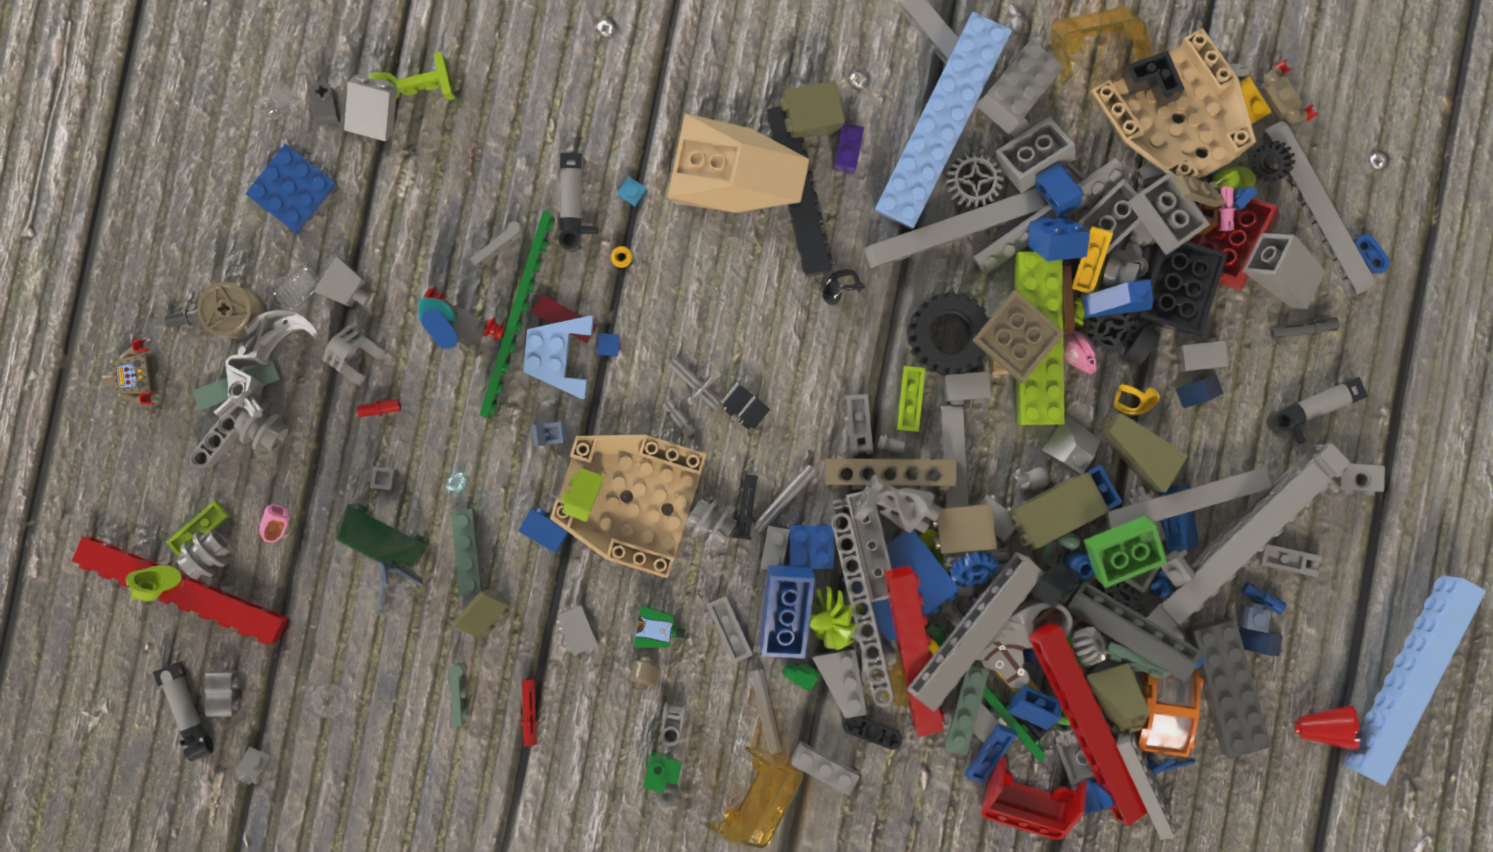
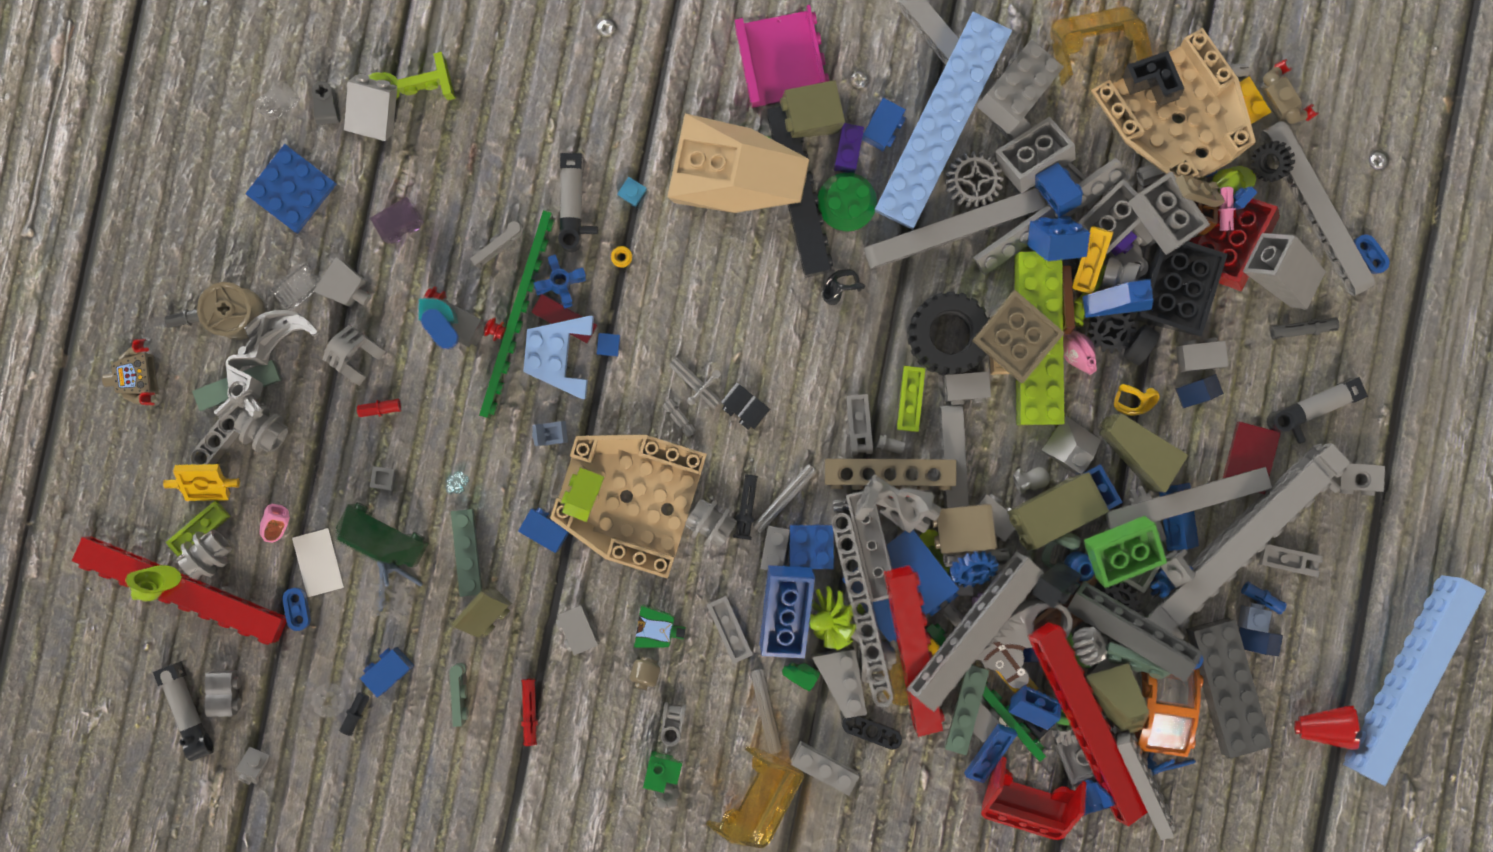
none -> yellow plate [163,464,240,501]
none -> blue plate [283,587,311,631]
none -> white sticker [292,528,344,597]
none -> black axle [339,692,369,736]
none -> blue brick [360,647,414,698]
none -> clear purple brick [370,197,424,244]
none -> blue pin [534,255,586,309]
none -> dark pink panel [735,5,829,108]
none -> green piece [818,172,877,232]
none -> blue brick [862,98,906,152]
none -> dark purple plate [1111,231,1137,256]
none -> dark red tile [1222,421,1281,495]

